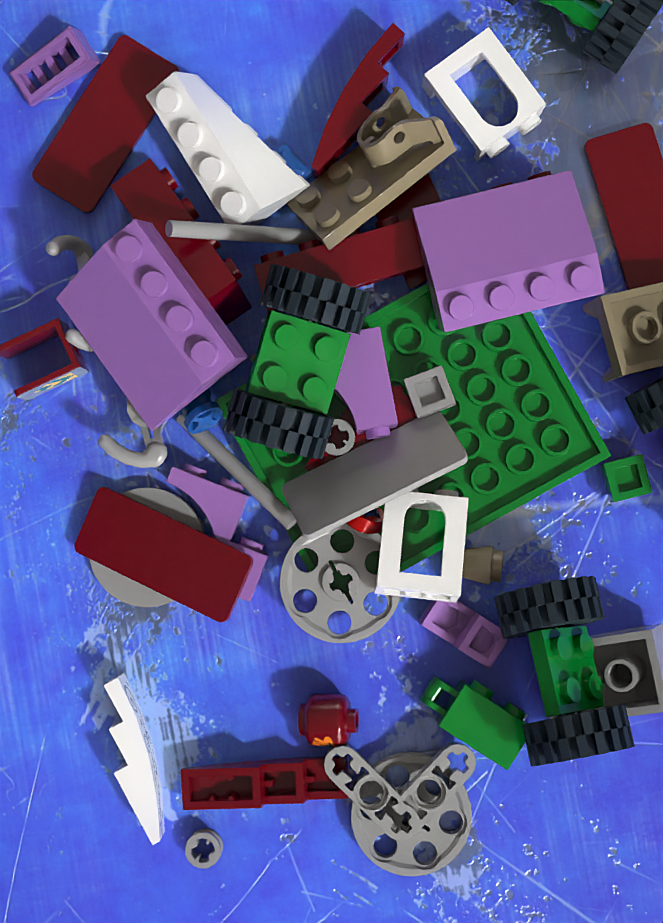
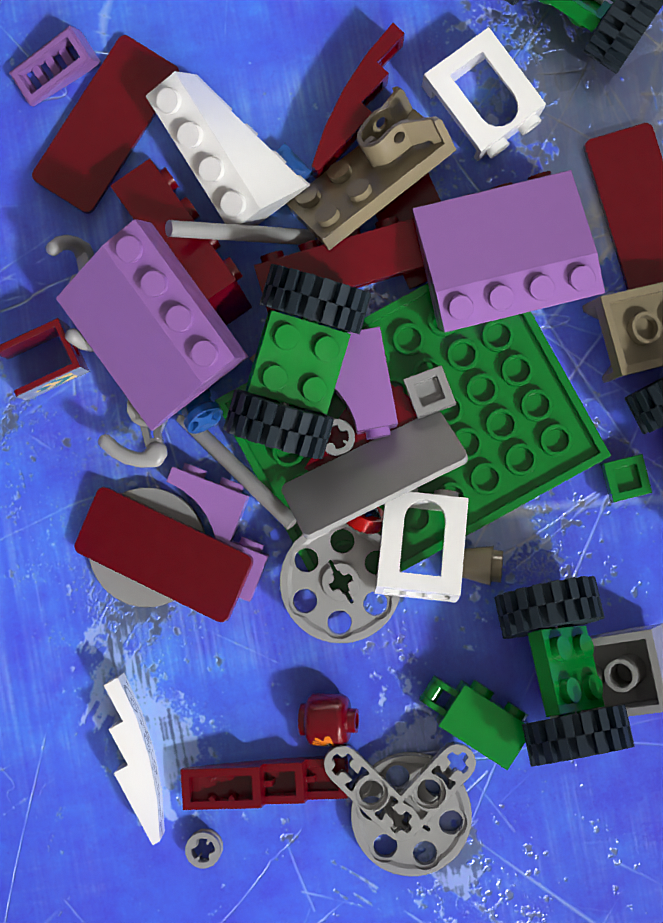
medium lavender slope [417,600,509,669] -> none

